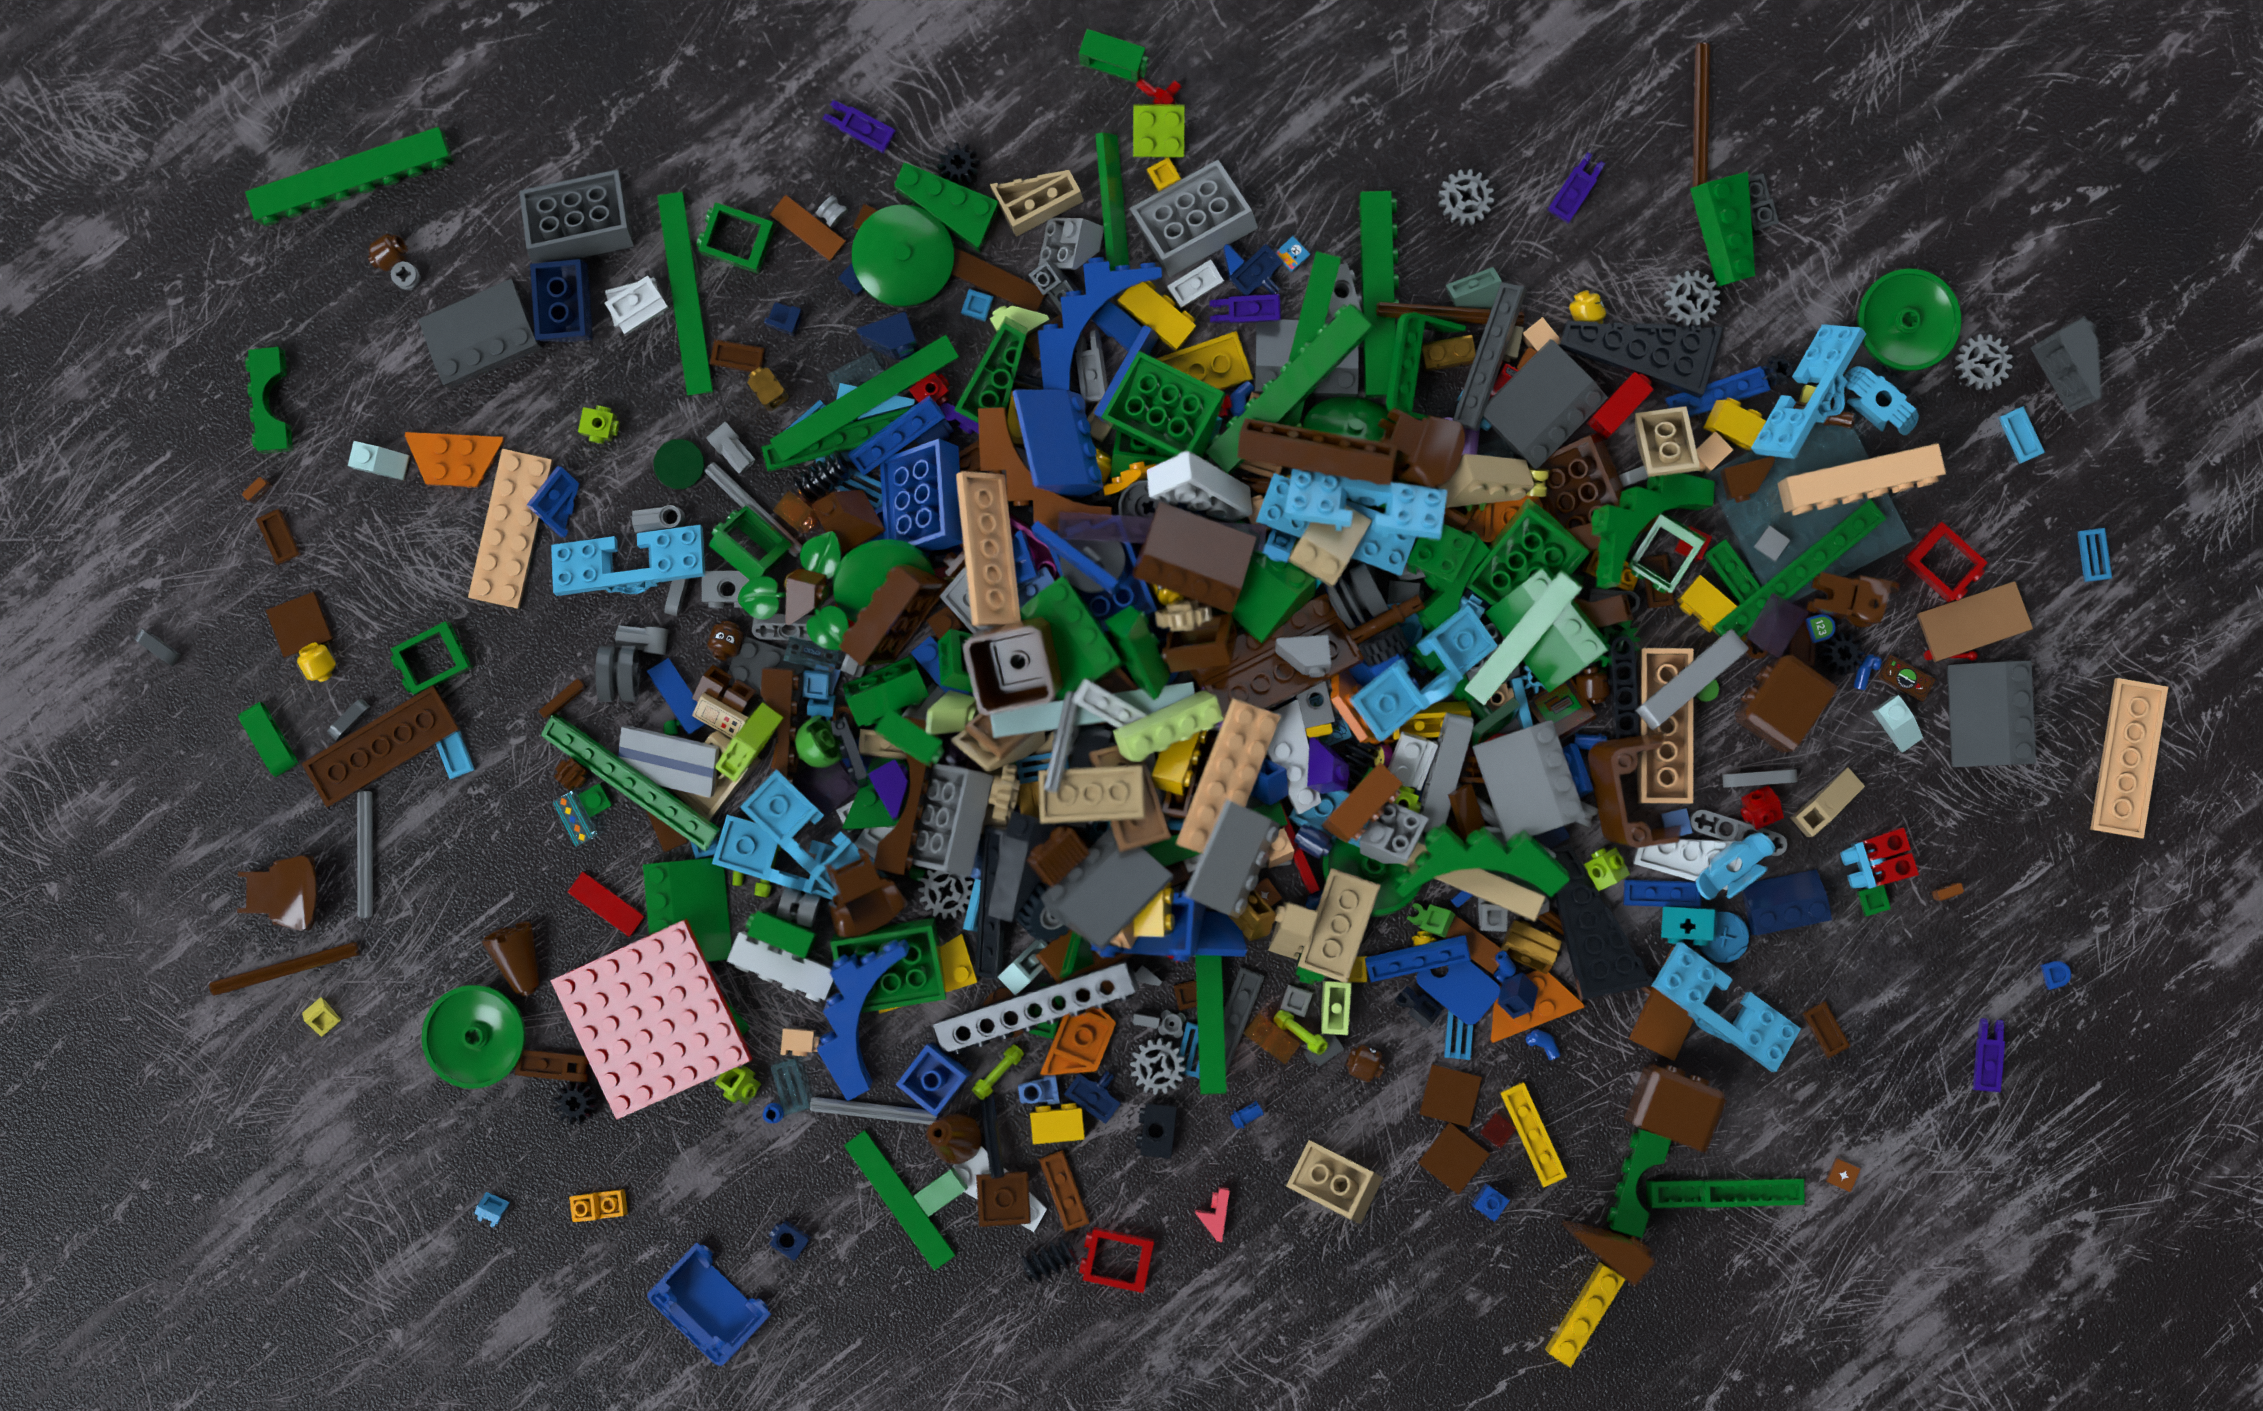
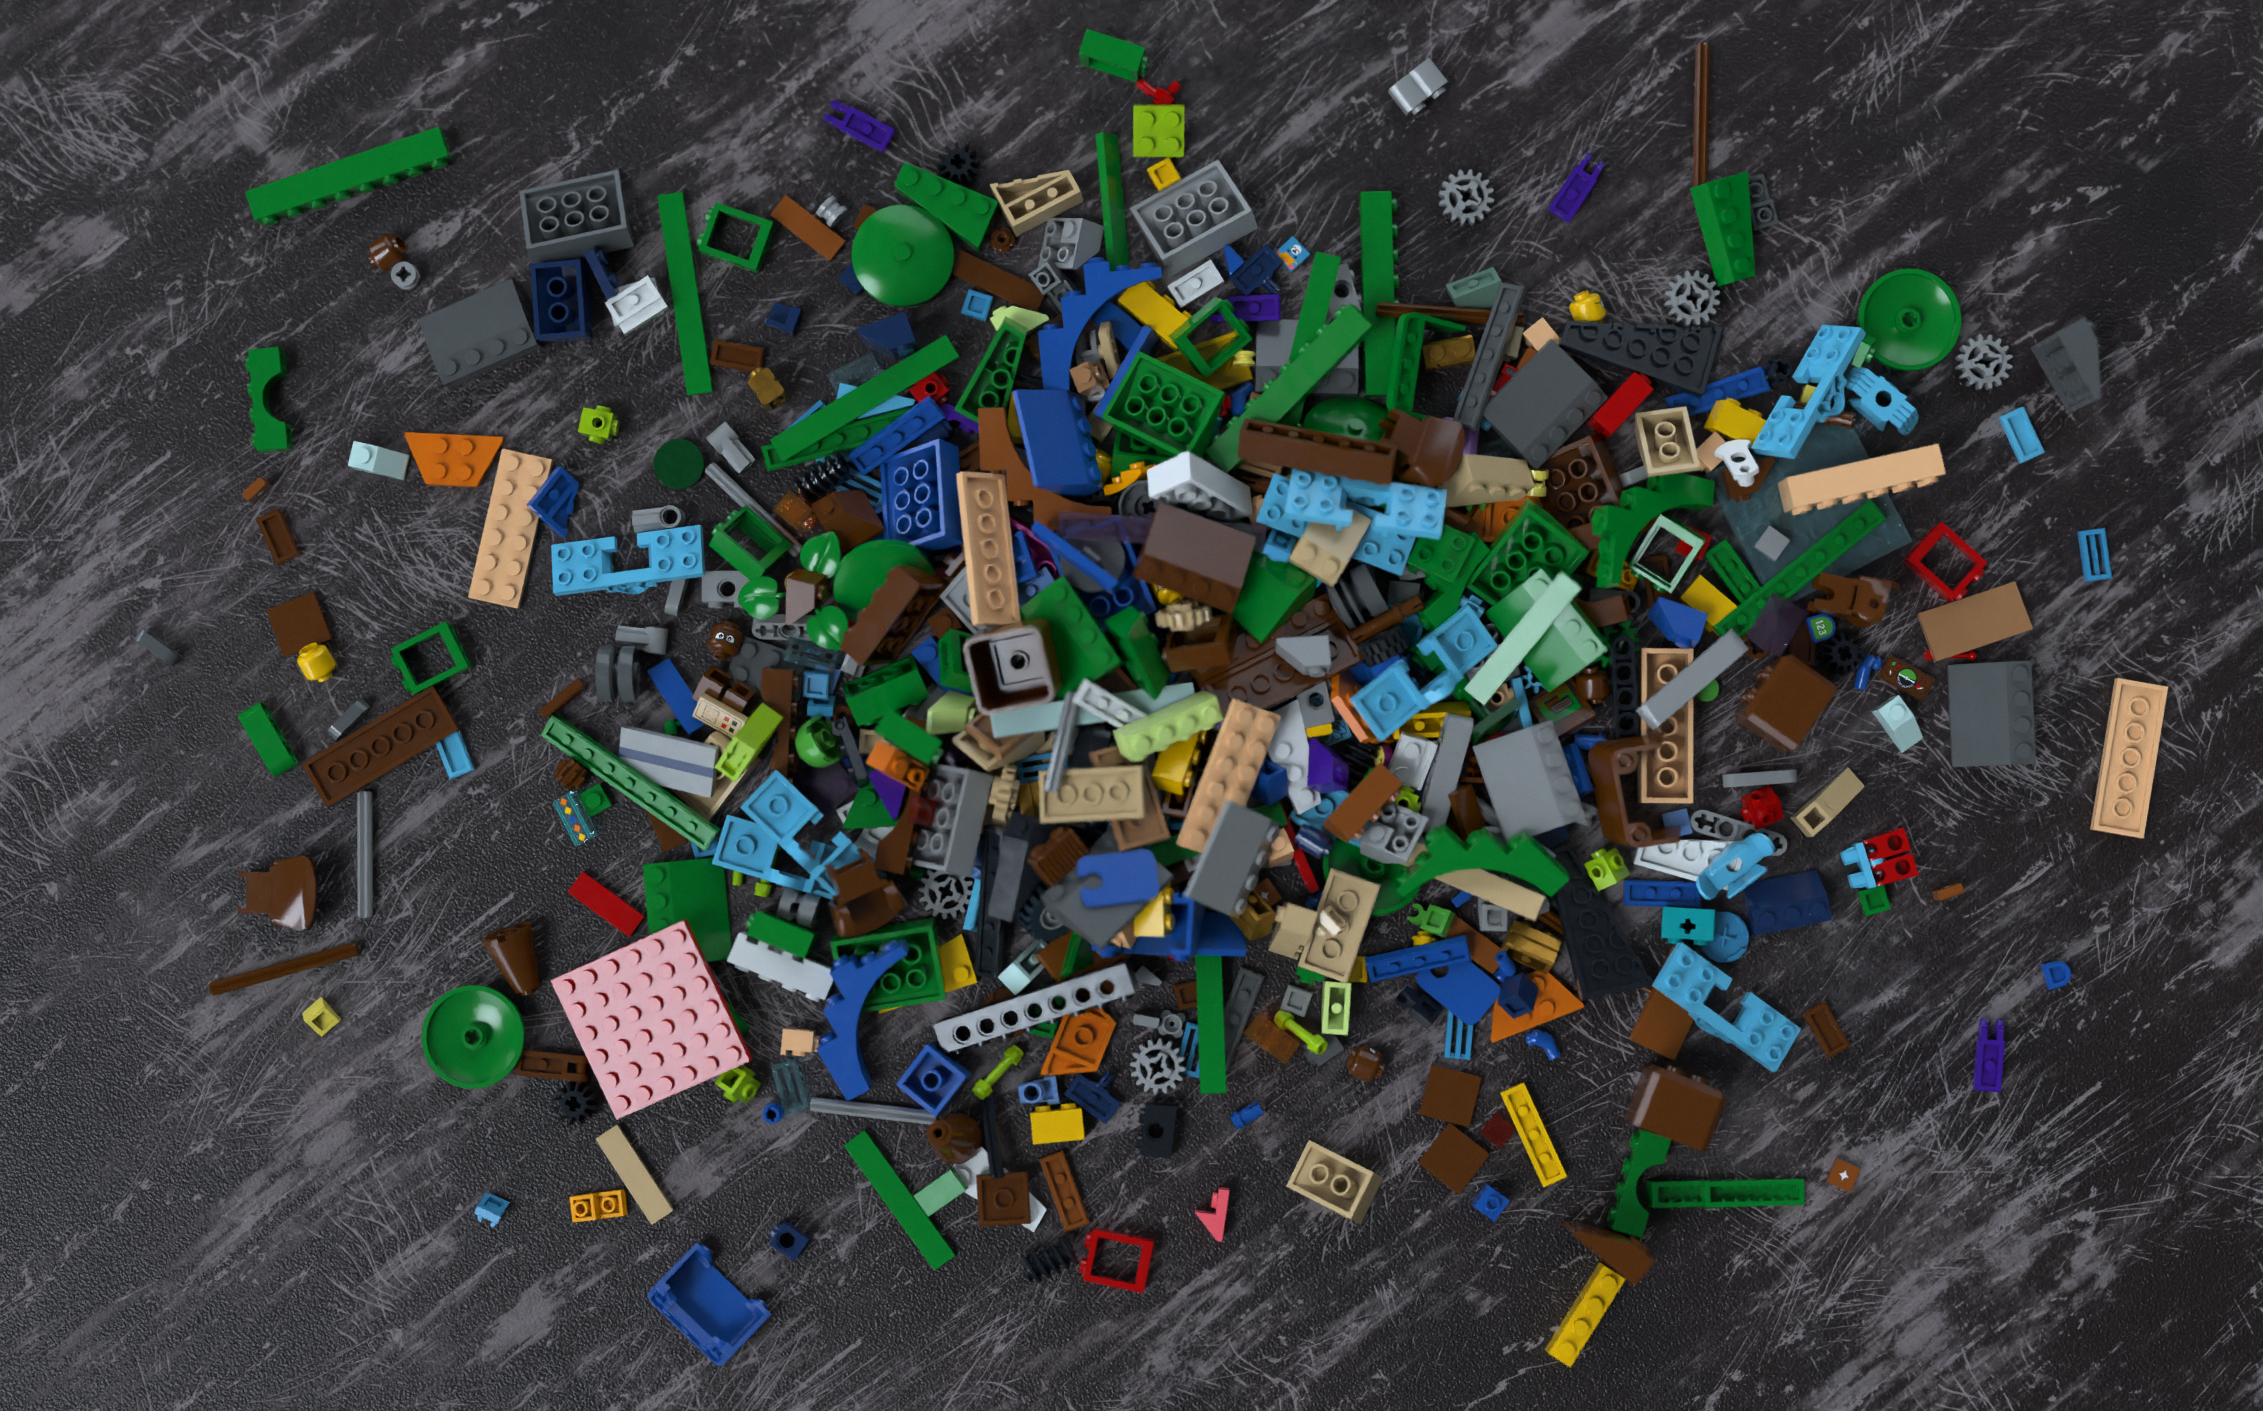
none -> dark blue plate [584,246,620,300]
none -> tan tile [596,1124,674,1225]
none -> orange slope [866,741,930,792]
none -> clear red tile [907,796,937,827]
none -> reddish brown plate [990,227,1015,253]
none -> medium nougat brick [1069,361,1110,397]
none -> blue piece [1077,849,1159,908]
none -> tan plate [1098,321,1121,379]
none -> green window [1169,297,1252,379]
none -> light yellow bush [1233,351,1256,367]
none -> tan tile [1314,905,1347,938]
none -> light grey brick [1388,58,1448,116]
none -> blue slope [1646,596,1708,649]
none -> white piece [1714,439,1759,487]
none -> green plate [1851,335,1877,368]

